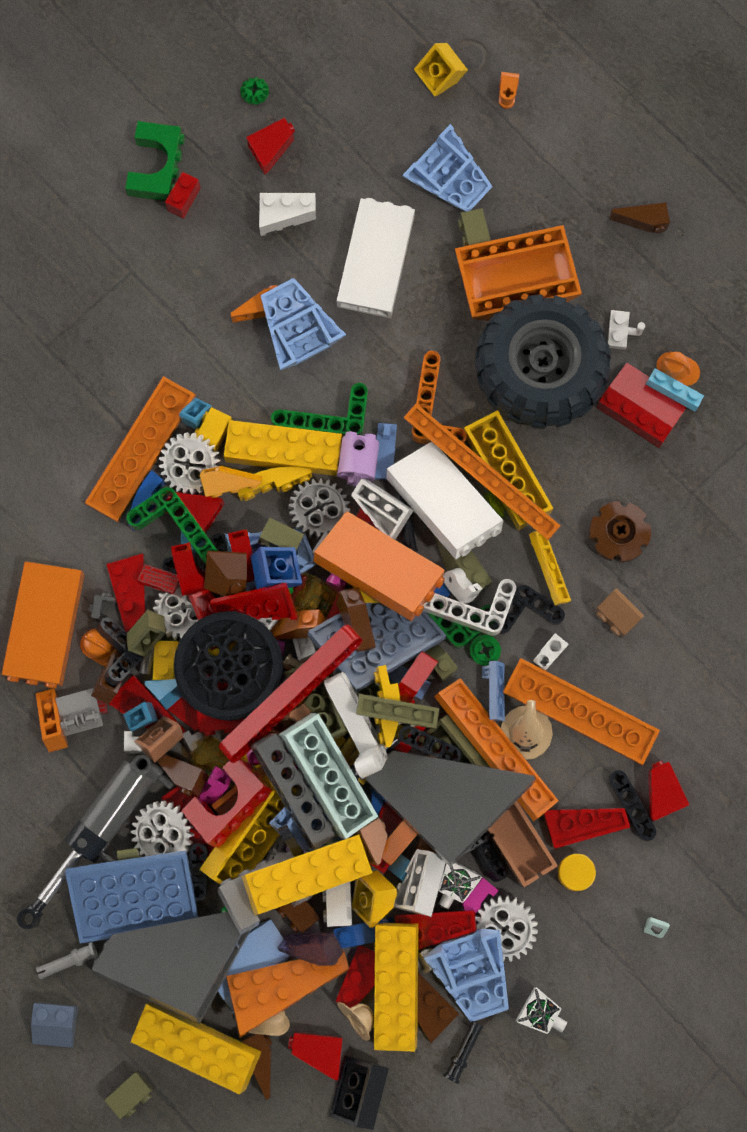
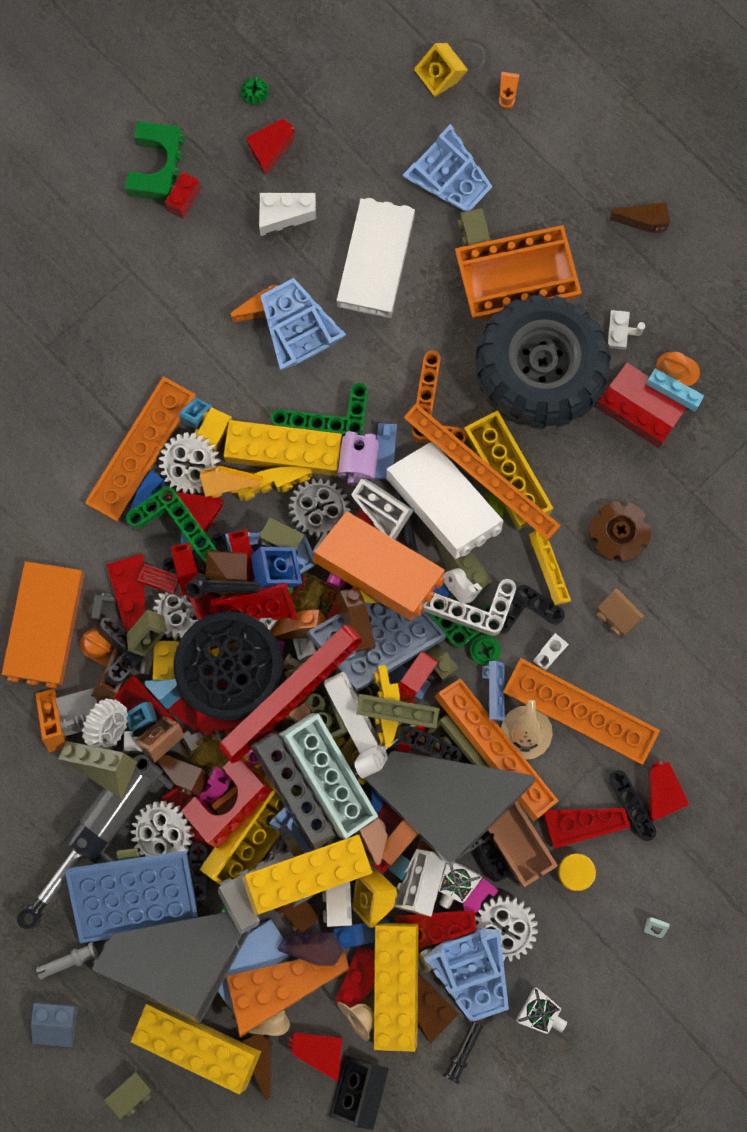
none -> olive wedge [58,741,137,799]
none -> white gear [82,698,129,750]
none -> black axle [185,573,260,598]

